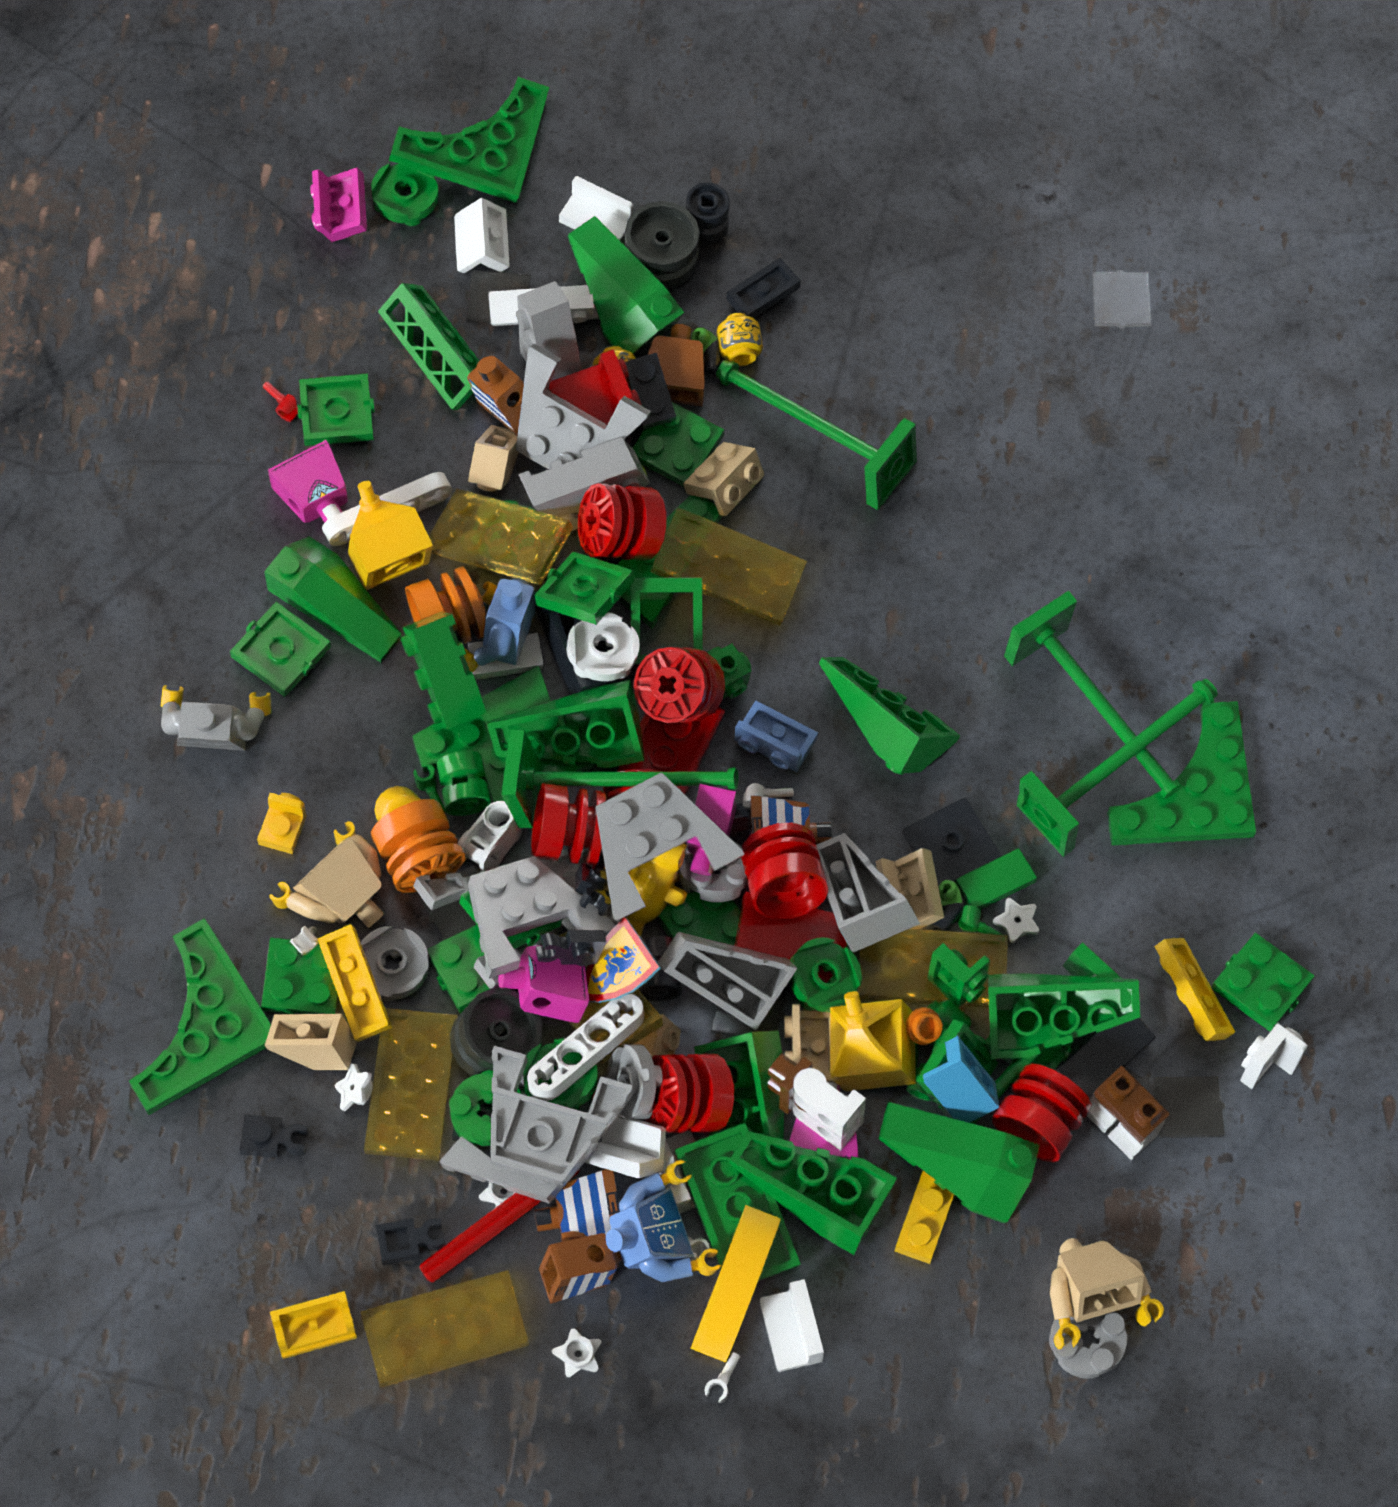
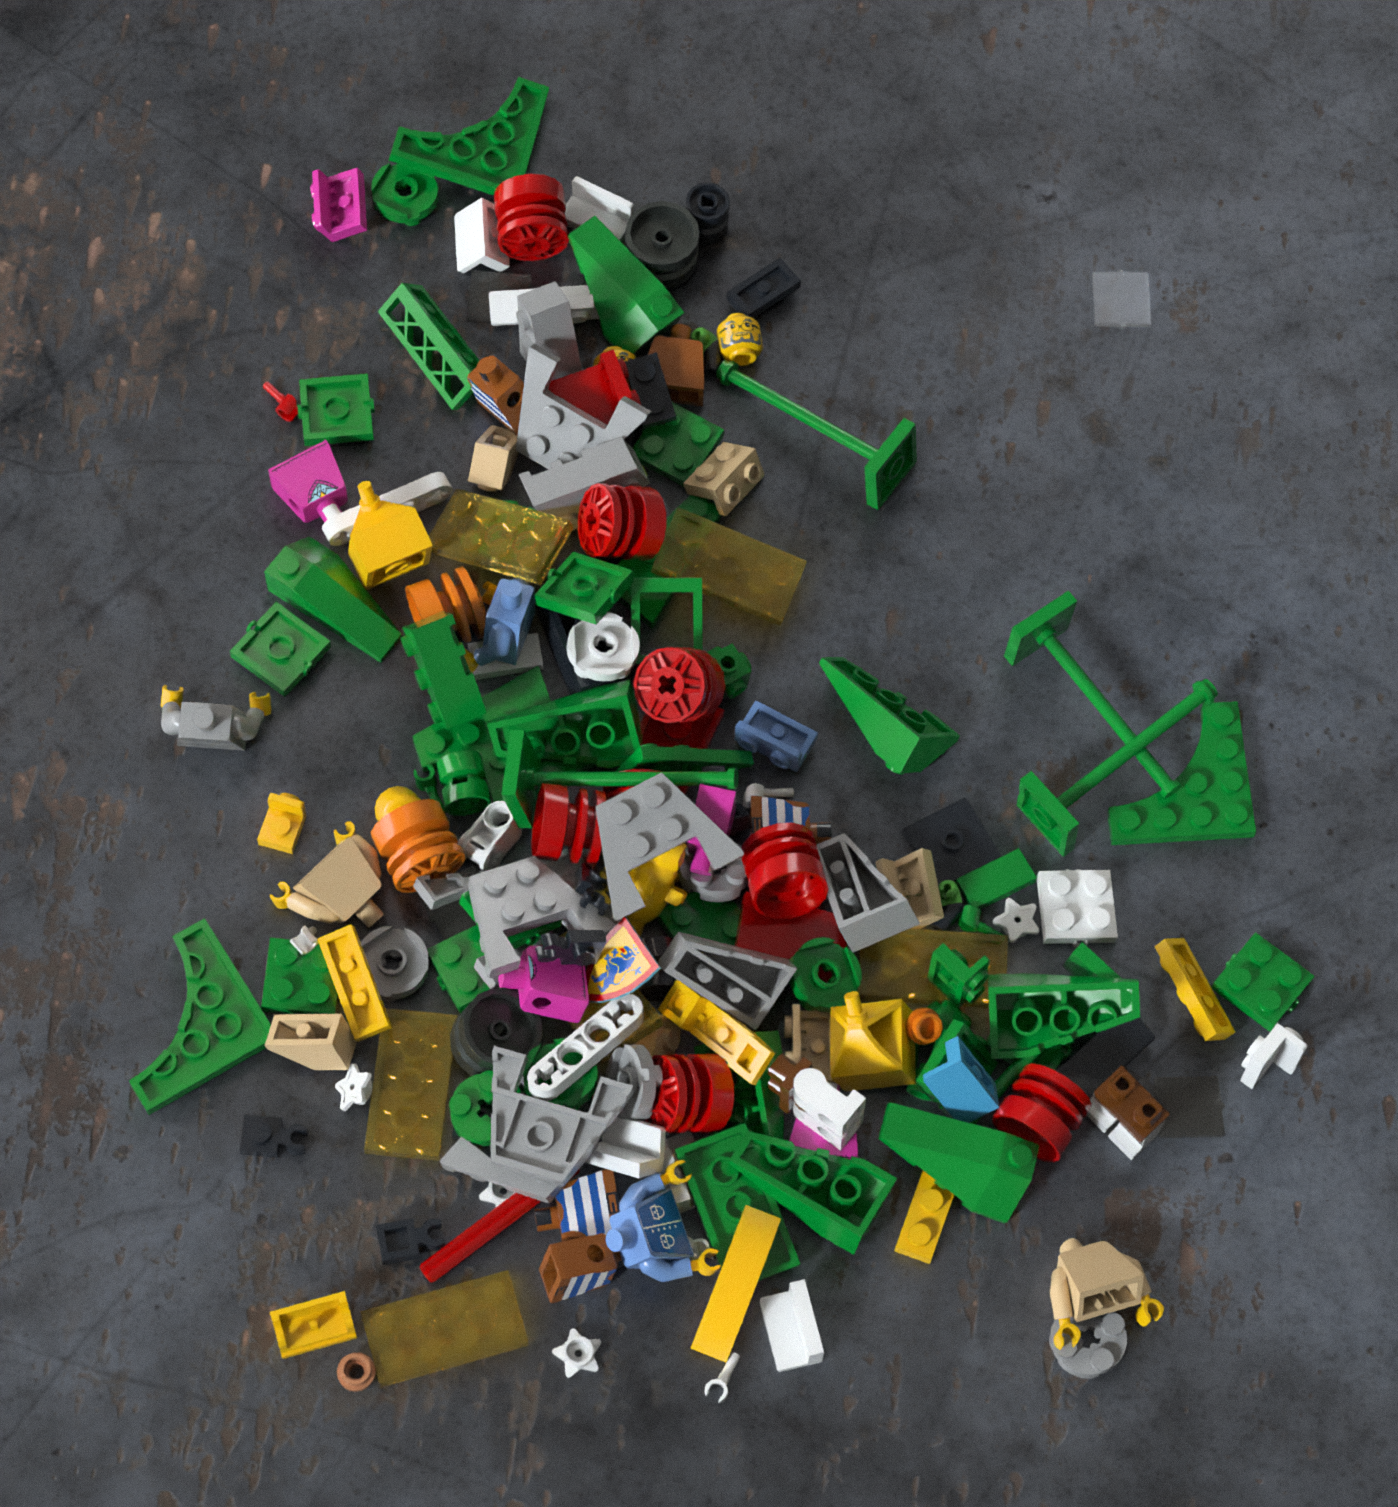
none -> nougat plate [337,1352,376,1392]
none -> red wheel [494,174,569,261]
none -> green wing [615,743,754,772]
none -> yellow slope [658,980,775,1085]
none -> white plate [1036,869,1118,948]

